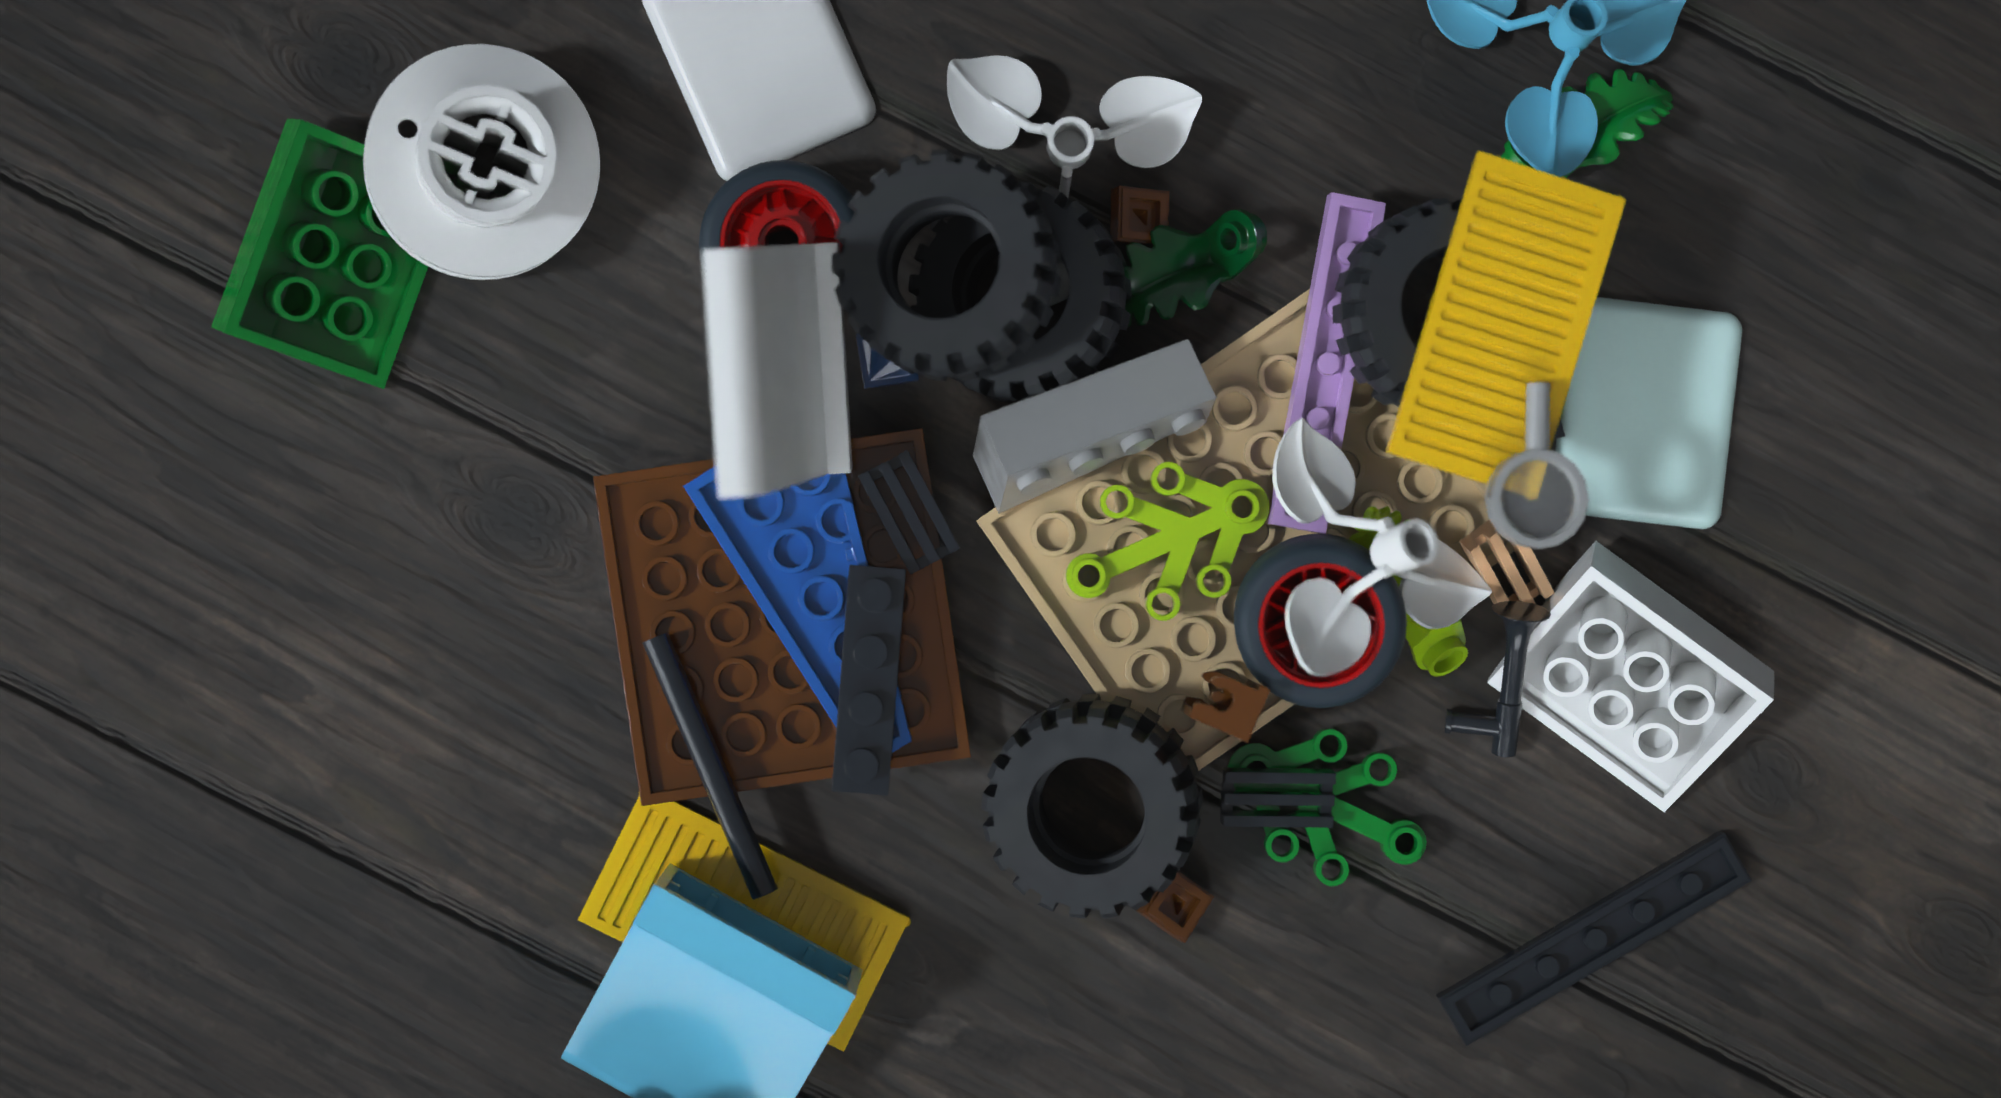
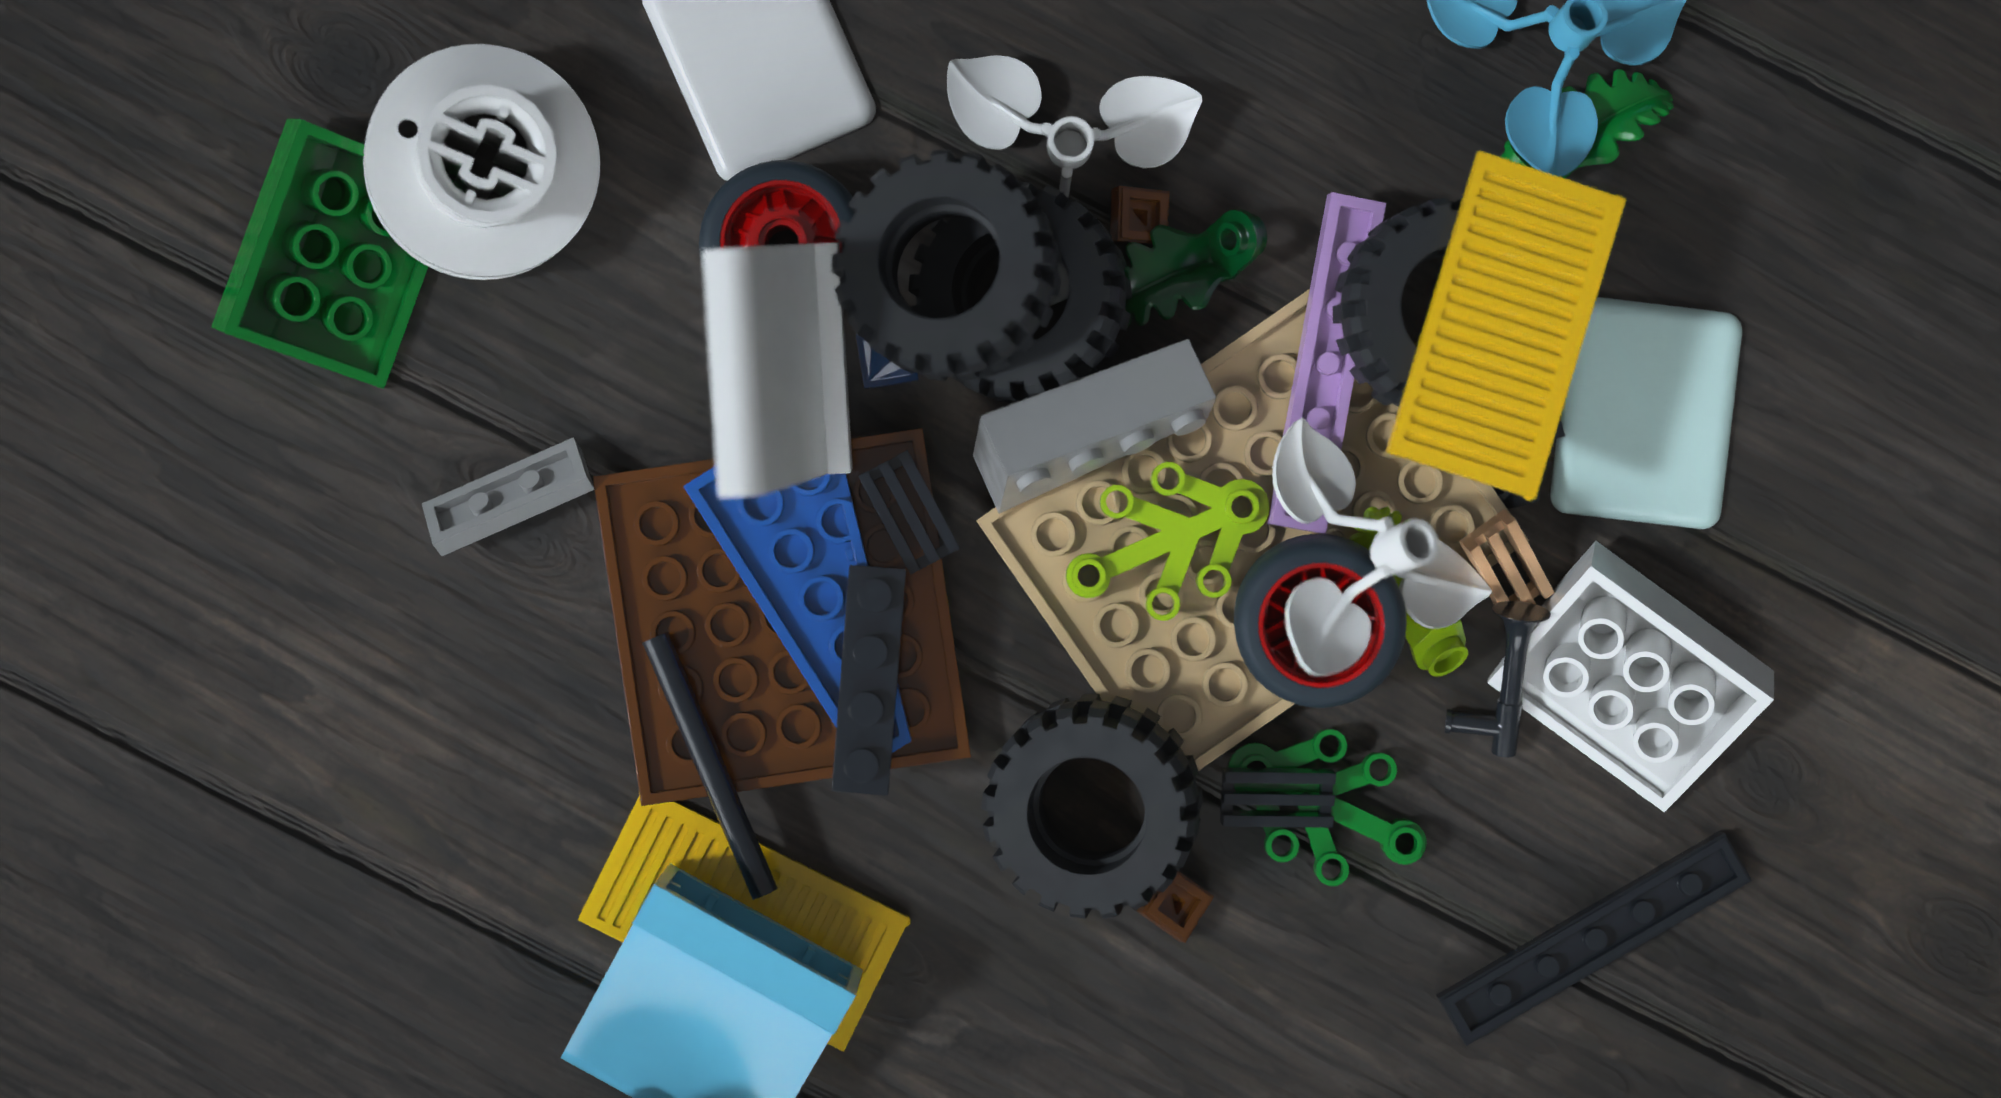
reddish brown hinge [1180,671,1271,743] -> none
piece [1485,382,1589,549] -> none
none -> light grey plate [422,437,595,556]

